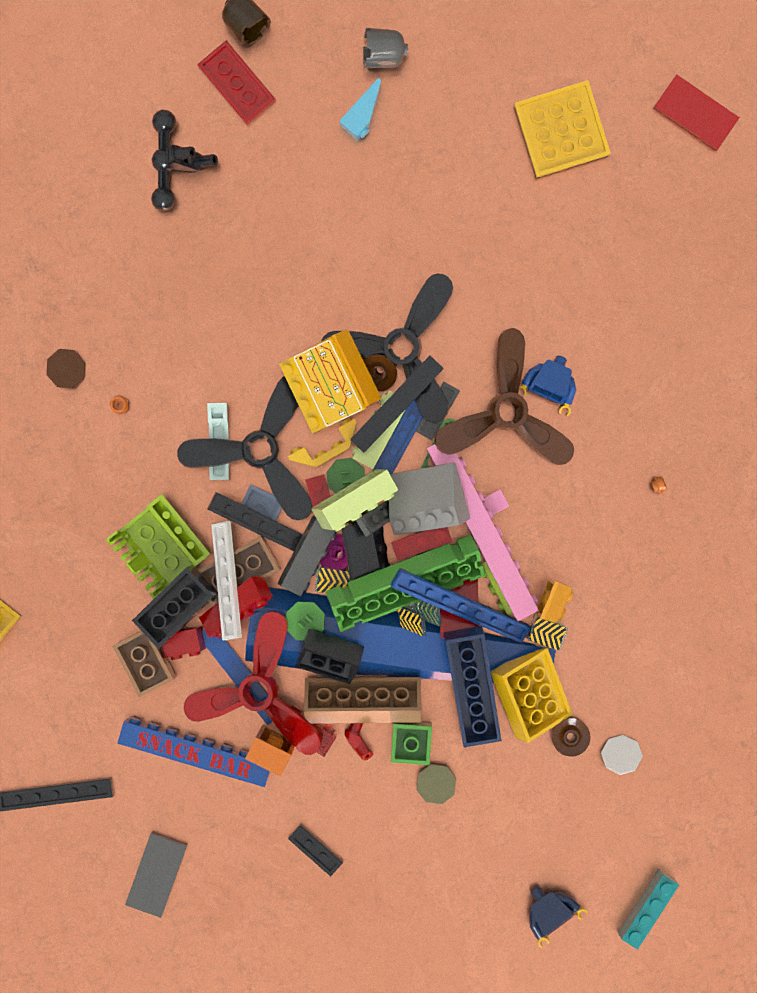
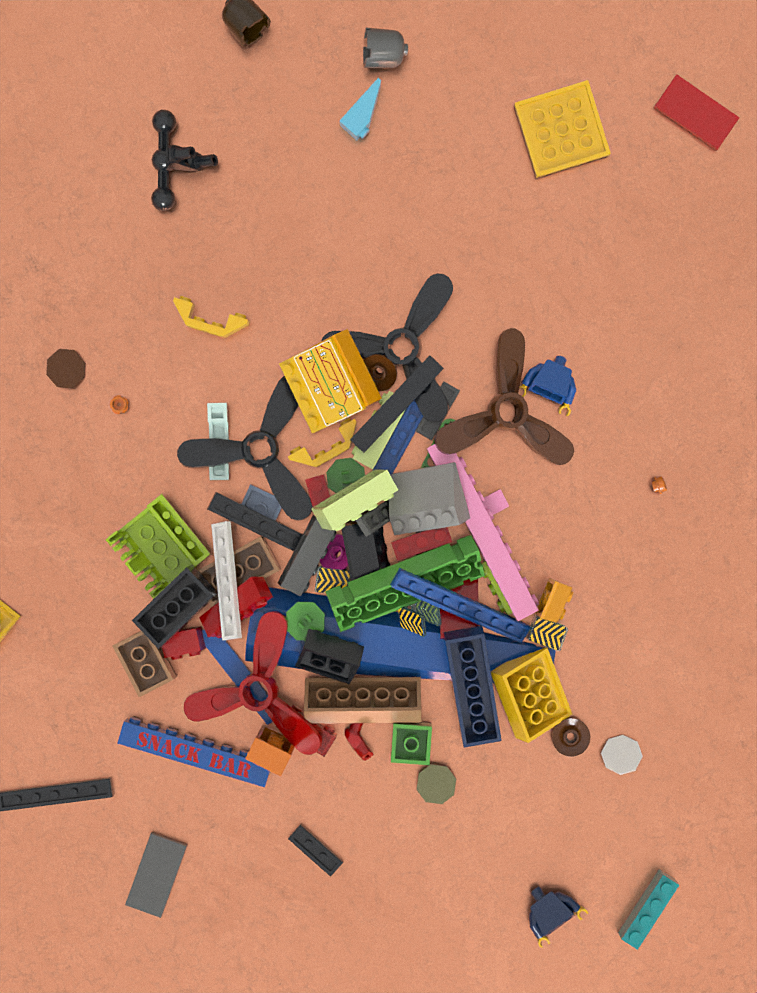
red tile [197,40,276,125] -> none
none -> yellow slope [173,296,250,338]

